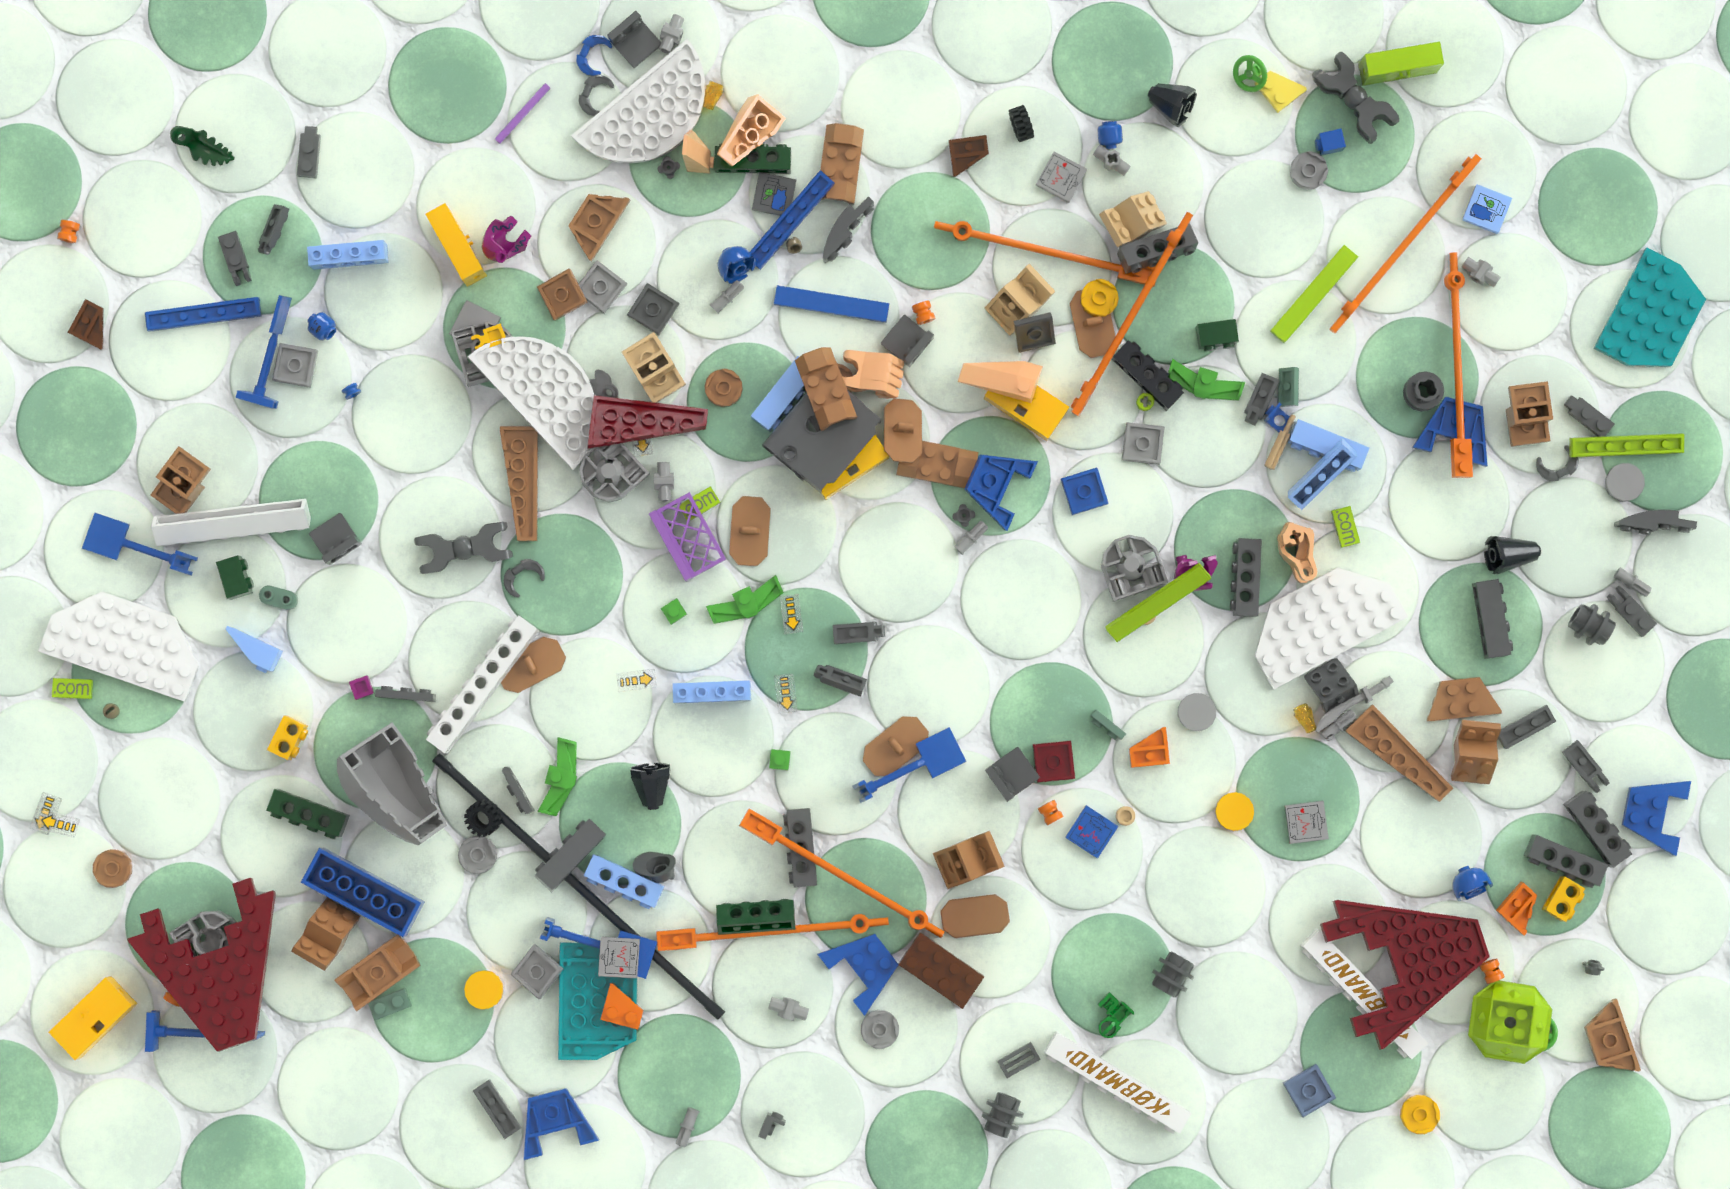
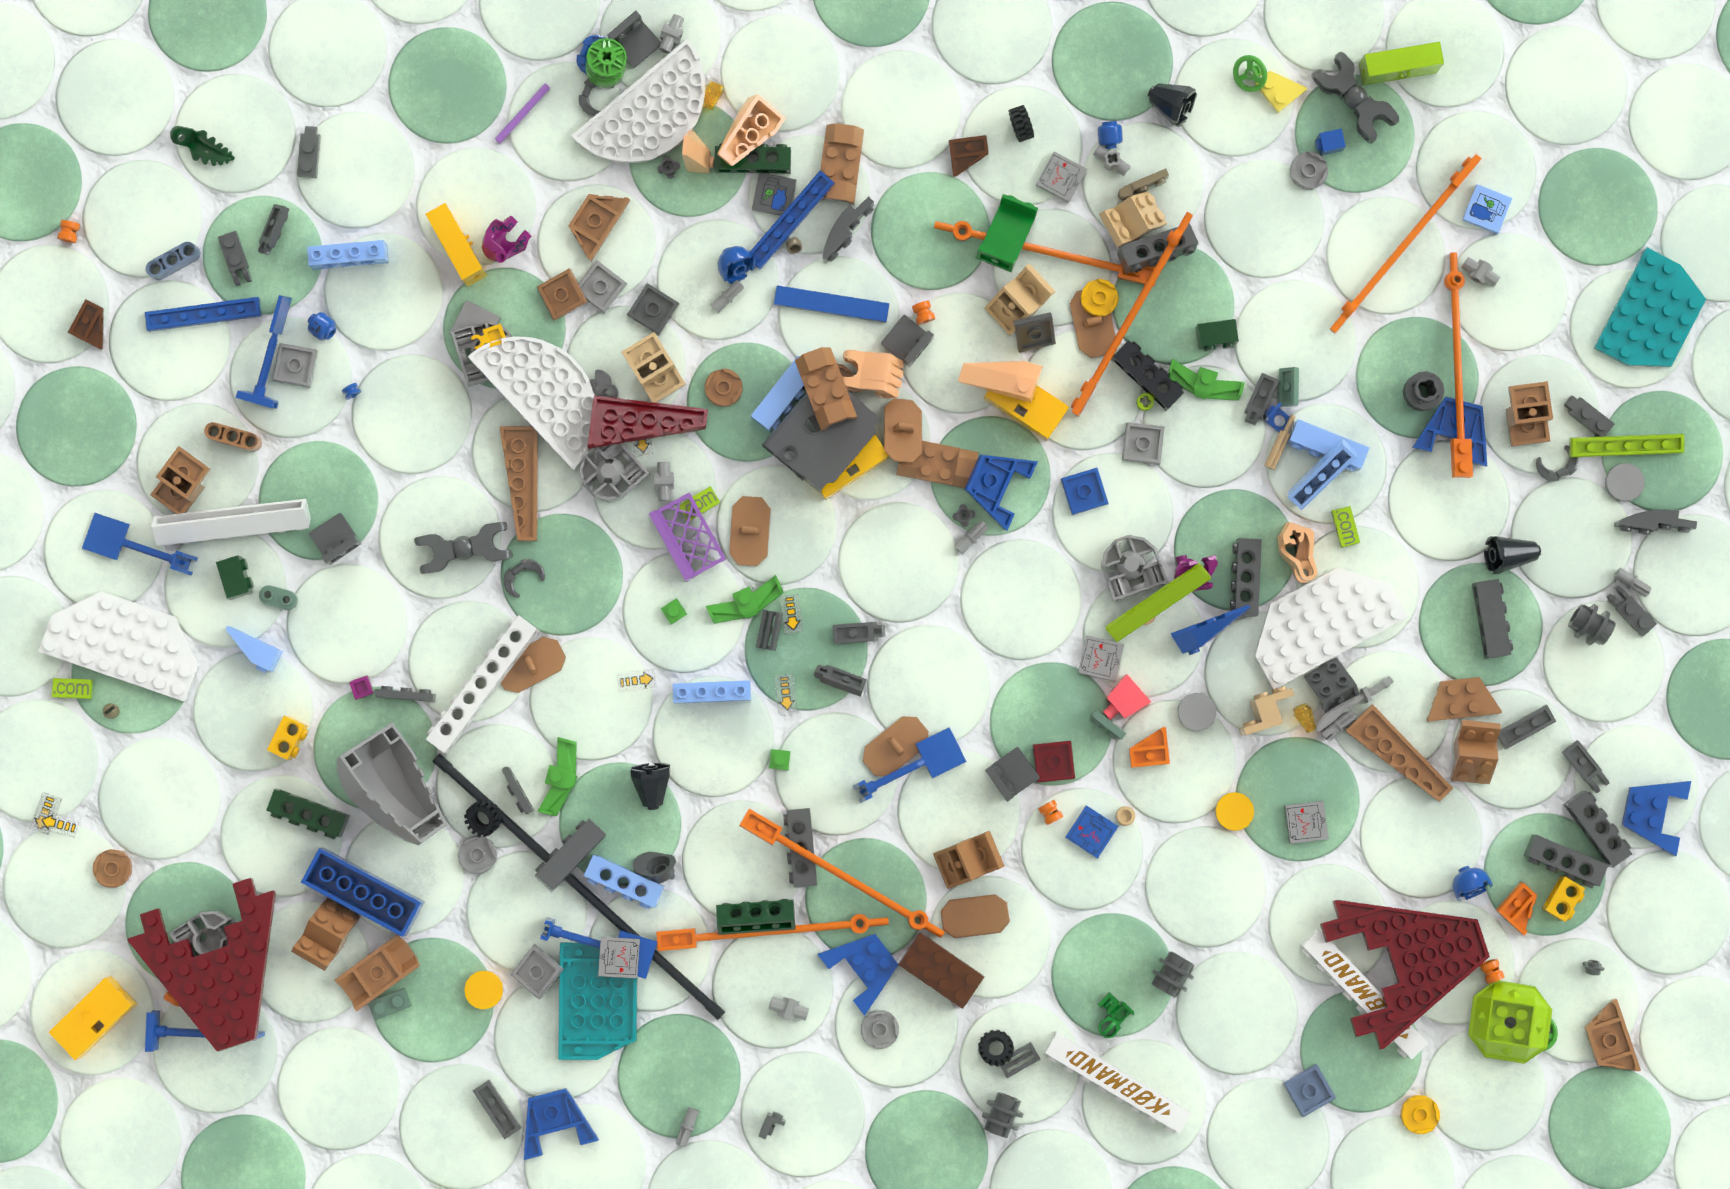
orange wing [601,983,644,1030] -> none
lime tile [1270,245,1359,343] -> none
none -> sand blue beam [145,242,201,280]
none -> medium nougat beam [204,422,262,452]
none -> bright green wheel [585,38,627,88]
none -> dark grey tile [756,610,783,651]
none -> green panel [976,194,1038,272]
none -> black tyre [978,1029,1014,1067]
none -> light grey tile [1078,636,1124,682]
none -> coral torso [1103,674,1151,720]
none -> dark tan hinge [1118,168,1169,201]
none -> blue wedge [1171,604,1251,655]
none -> tan bracket [1239,686,1294,736]

